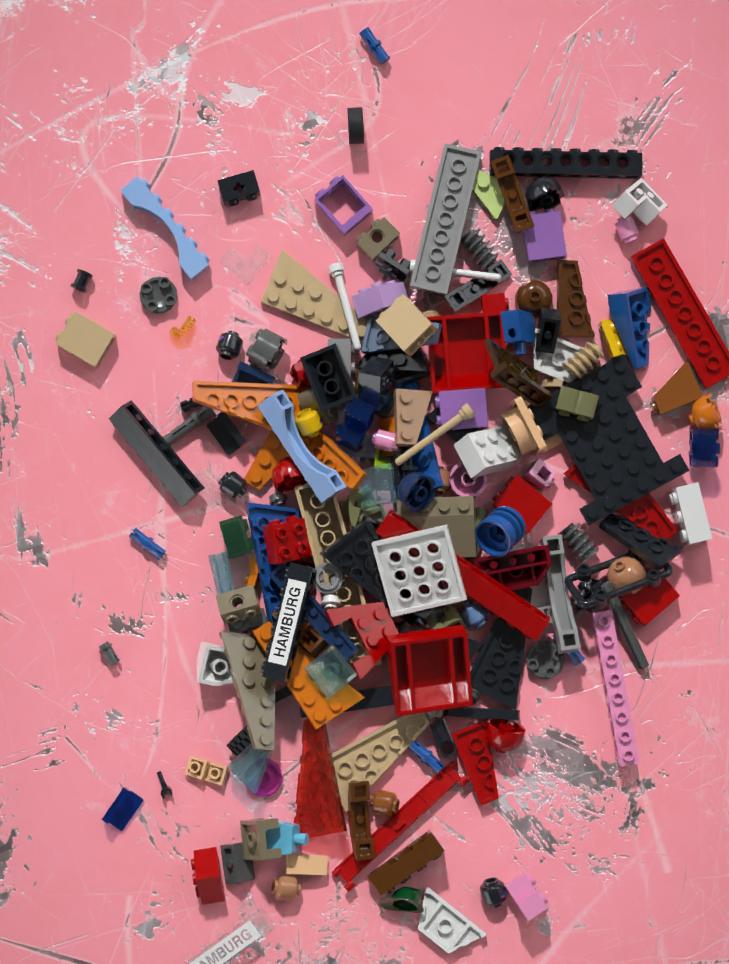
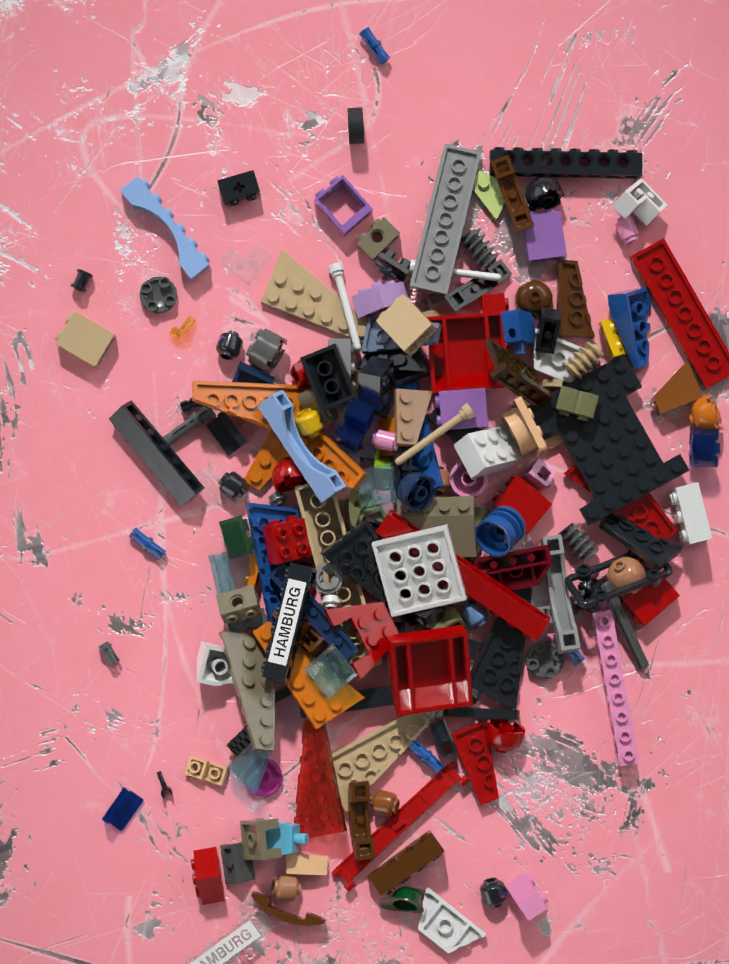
none -> reddish brown slope [251,890,325,926]

